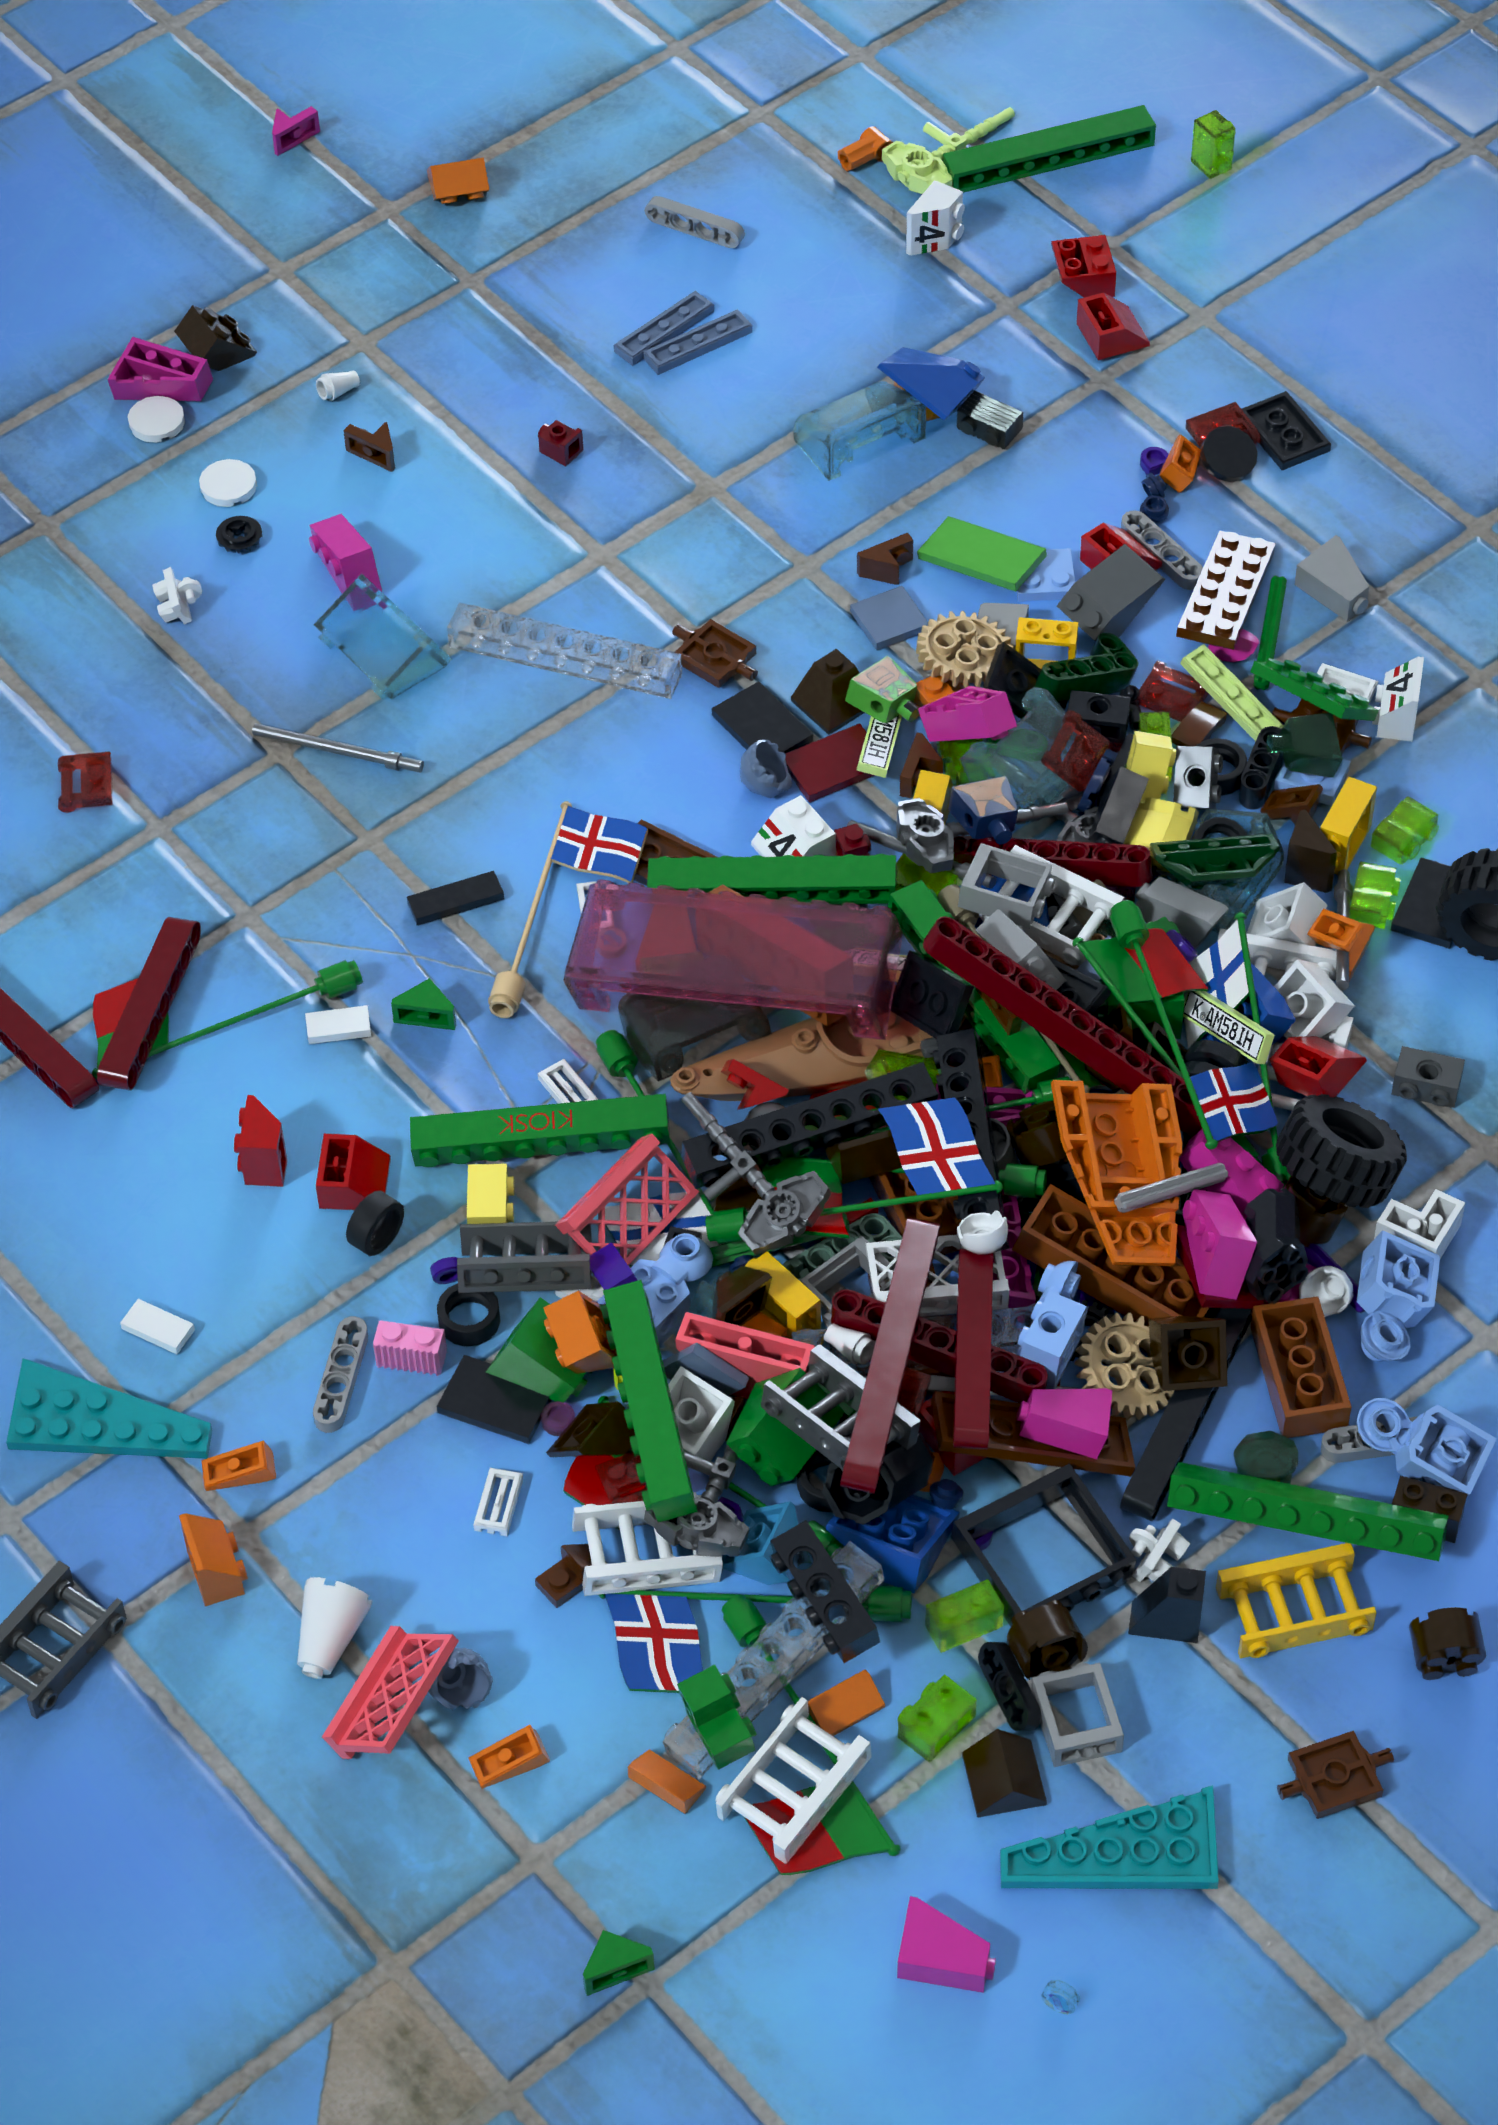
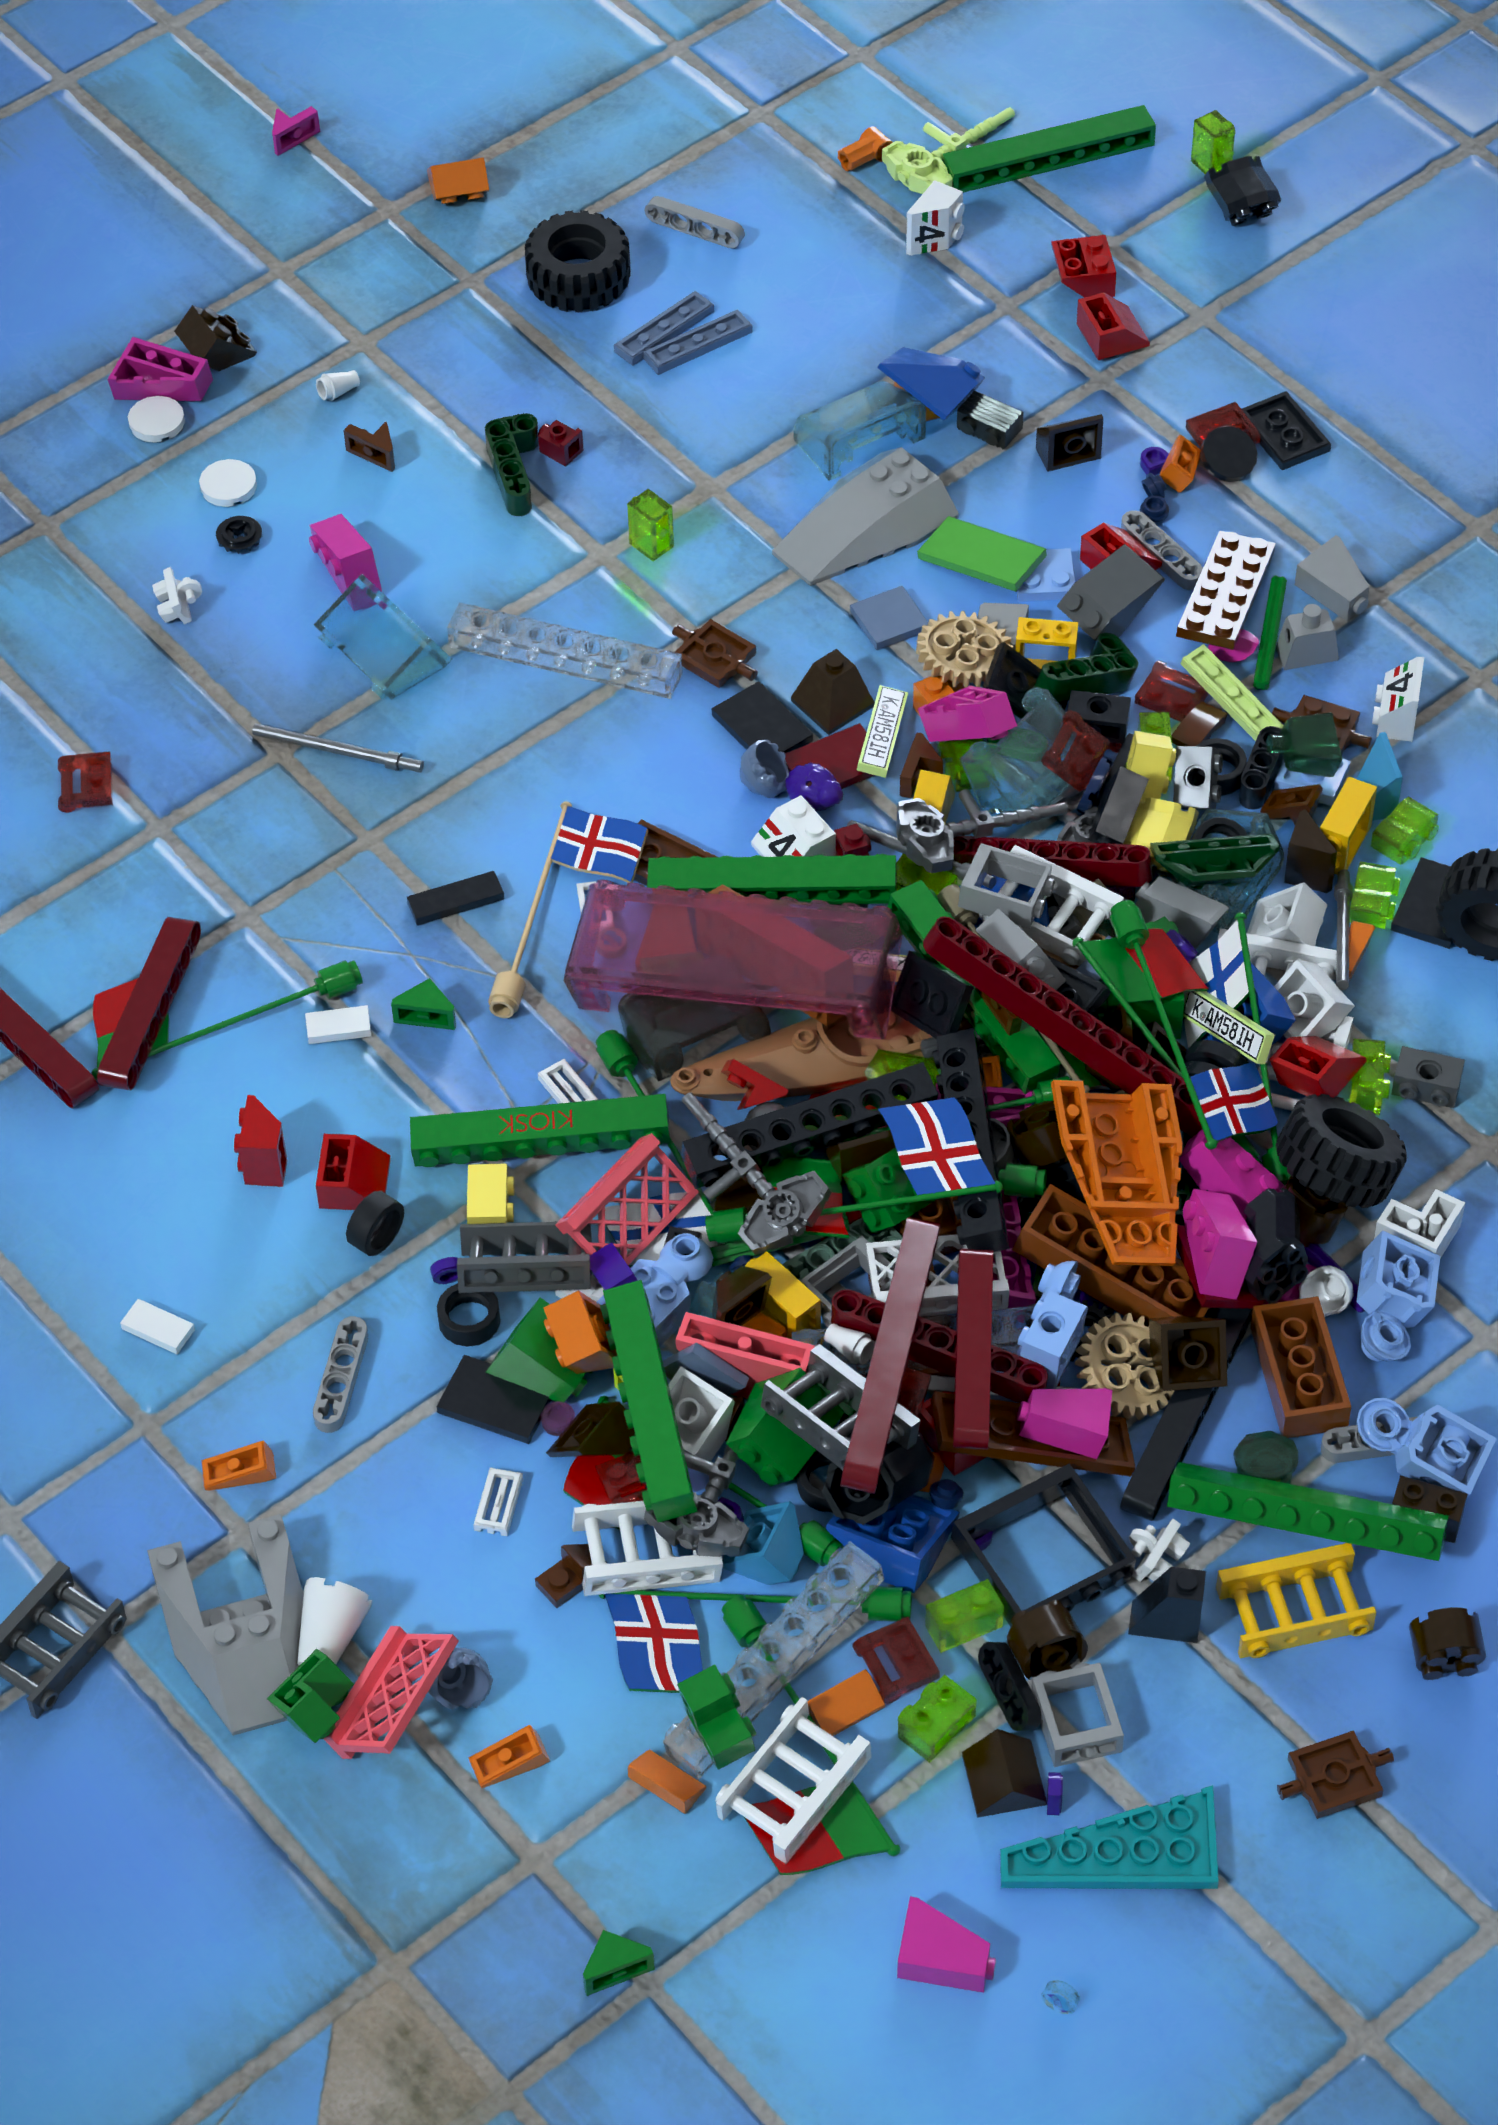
teal wing [6,1358,212,1459] -> none
orange slope [179,1513,248,1606] -> none
bright pink brick [373,1320,447,1376] -> none
black brick [769,1520,880,1663] -> none
bright green torso [845,656,920,723] -> none
reddish brown slope [857,533,913,585] -> none
dark blue torso [948,776,1018,844] -> none
white hair [957,1210,1008,1255] -> none
light grey axle [1114,1163,1228,1213] -> none
black arm [1119,685,1145,731] -> none
green plate [1250,658,1379,721] -> none
orange slope [1307,909,1366,952] -> none
white tile [1317,663,1378,703] -> none
none -> light grey wedge [147,1514,303,1736]
none -> green brick [267,1648,354,1743]
none -> dark green beam [485,413,539,516]
none -> black tyre [525,210,631,312]
none -> clear neon green brick [627,489,674,561]
none -> light grey wedge [772,447,959,586]
none -> dark purple piece [785,762,844,811]
none -> green bracket [842,1147,936,1233]
none -> clear red plate [852,1617,940,1704]
none -> dark brown slope [1036,414,1104,472]
none -> dark purple tile [1047,1772,1063,1816]
none -> black brick [1204,156,1281,226]
none -> light grey torso [1276,604,1339,670]
none -> clear neon green brick [1348,1038,1391,1115]
none -> dark azure slope [1357,732,1403,821]

